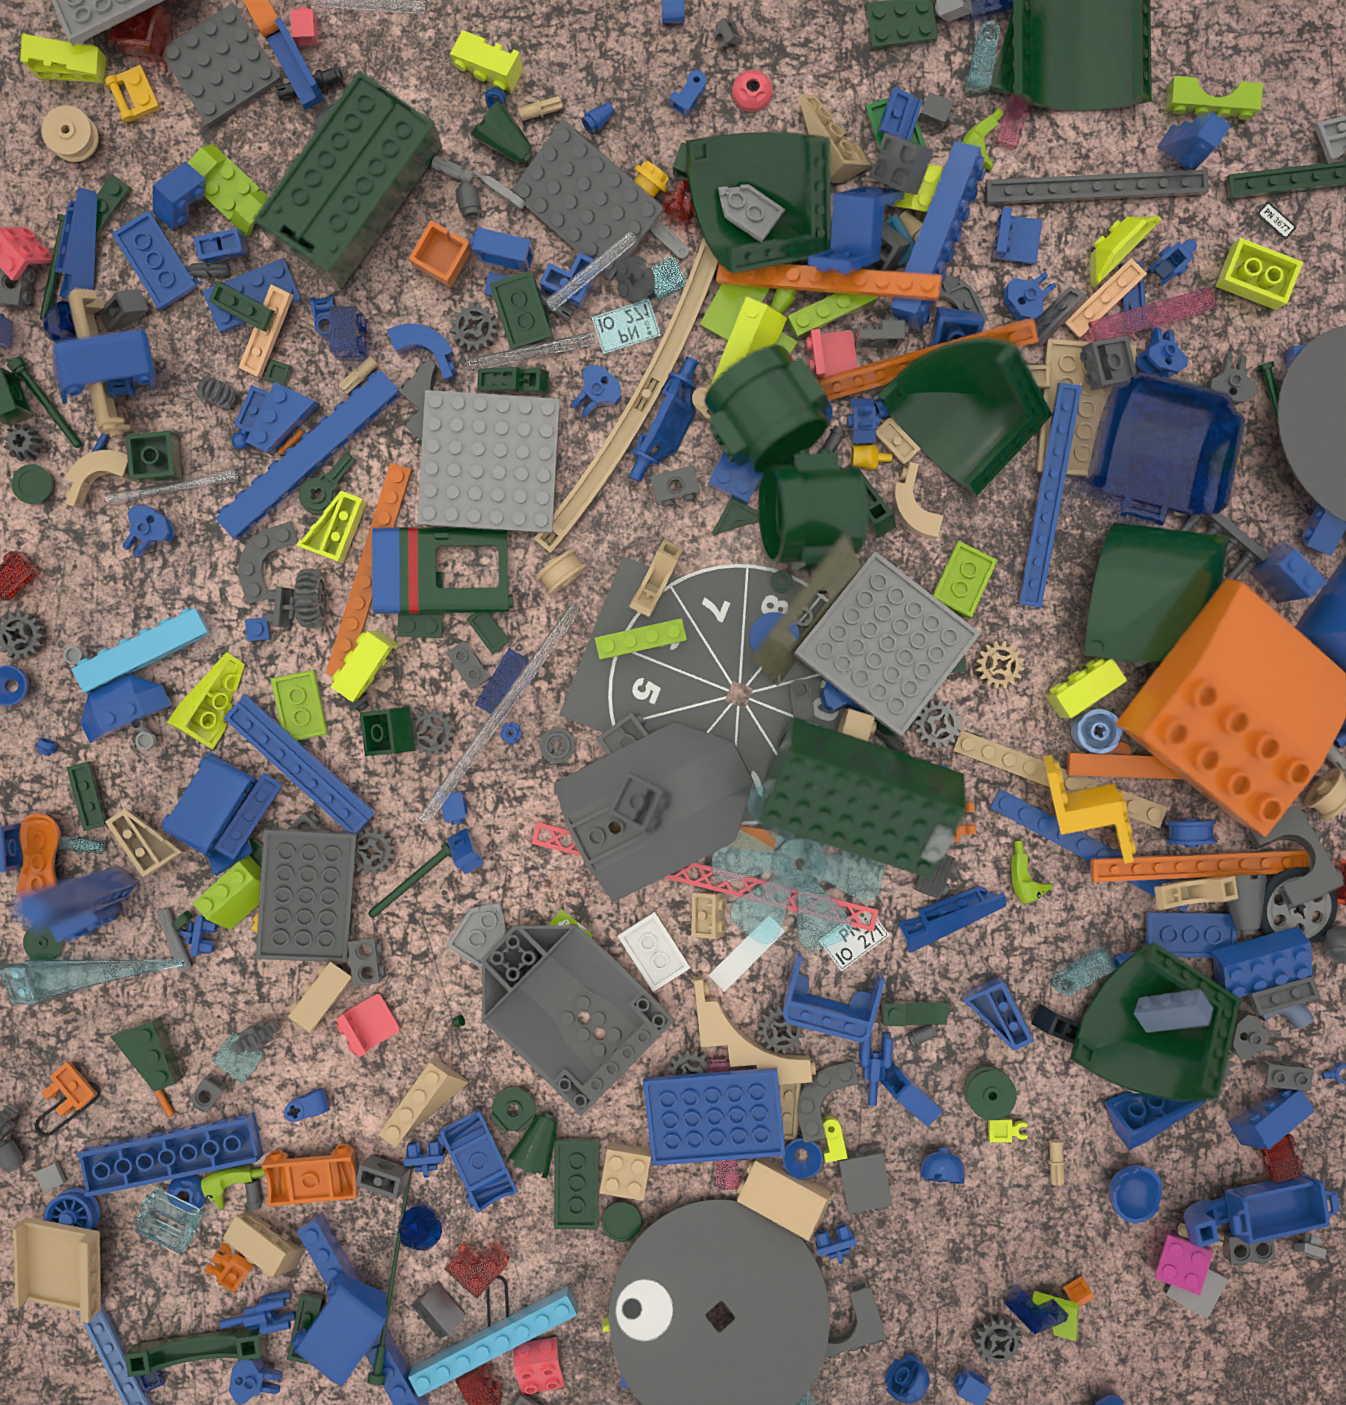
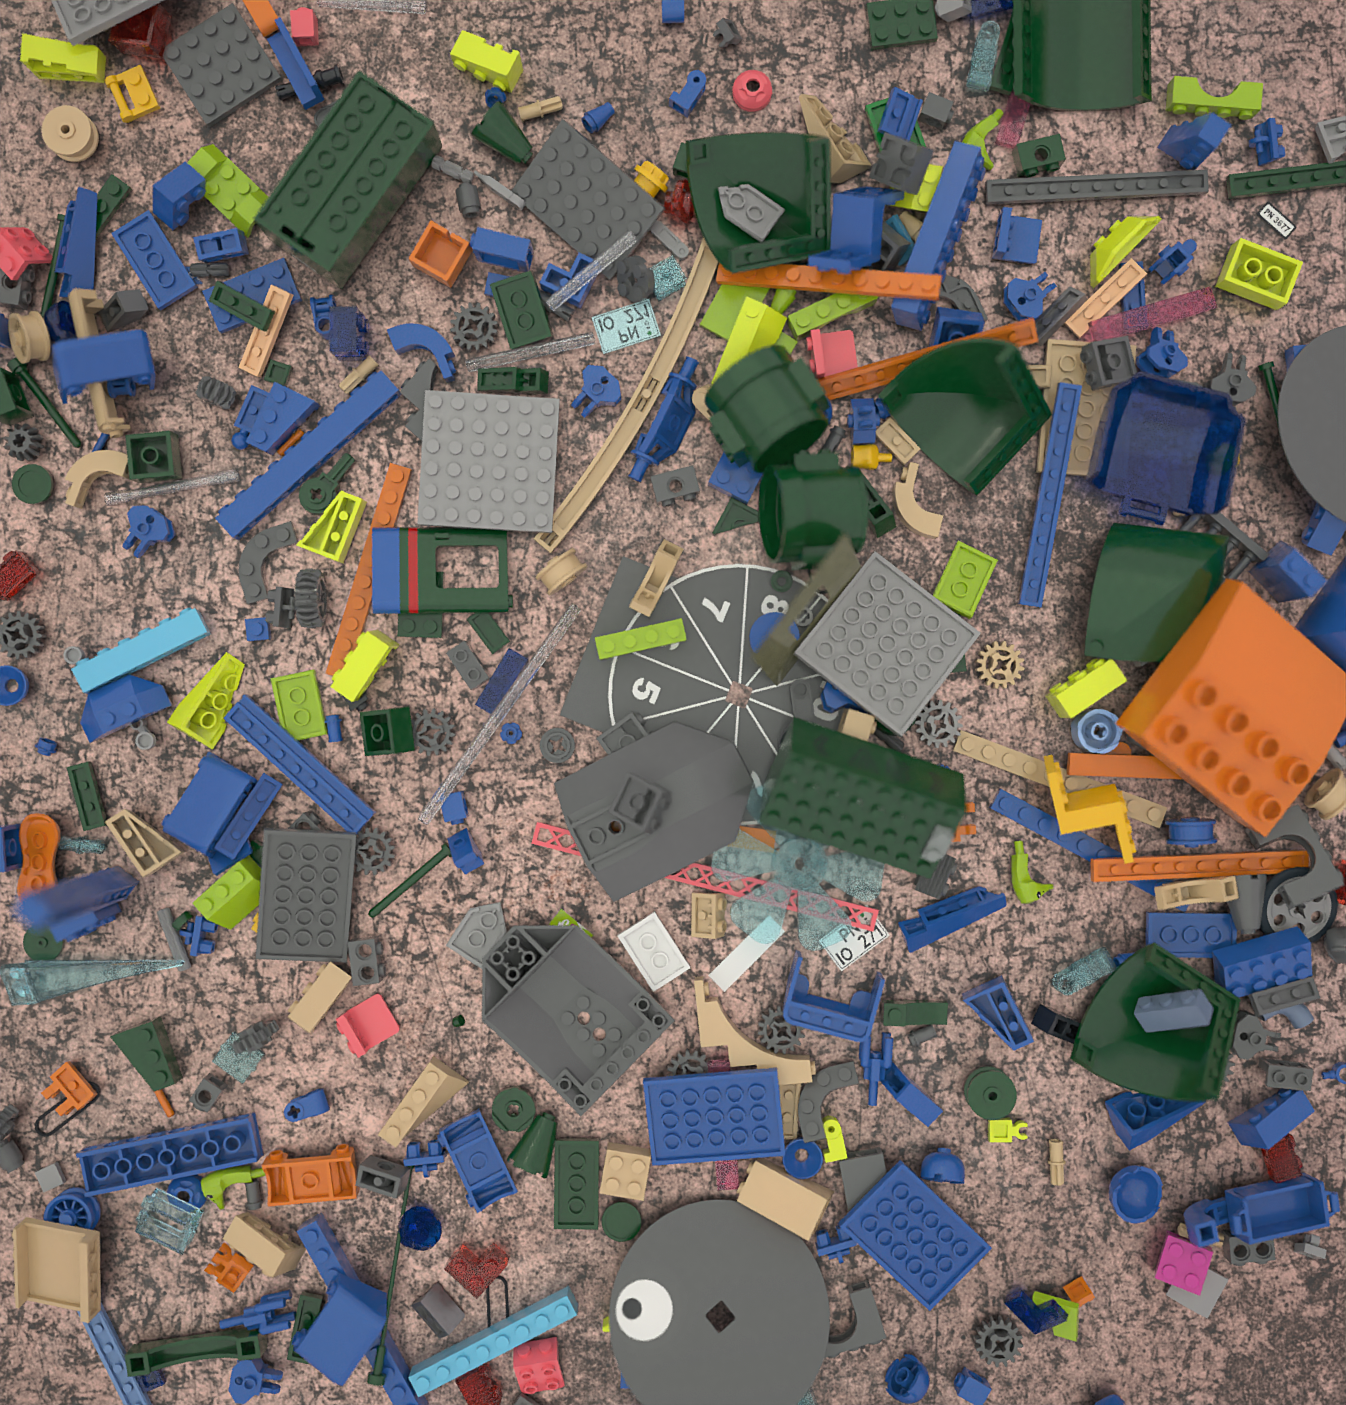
dark grey plate [854,317,909,349] -> none
none -> tan wheel [8,311,50,364]
none -> blue pin [324,714,343,742]
none -> blue plate [838,1160,992,1311]
none -> dark green brick [1012,134,1066,178]
none -> blue hips [1248,118,1285,166]

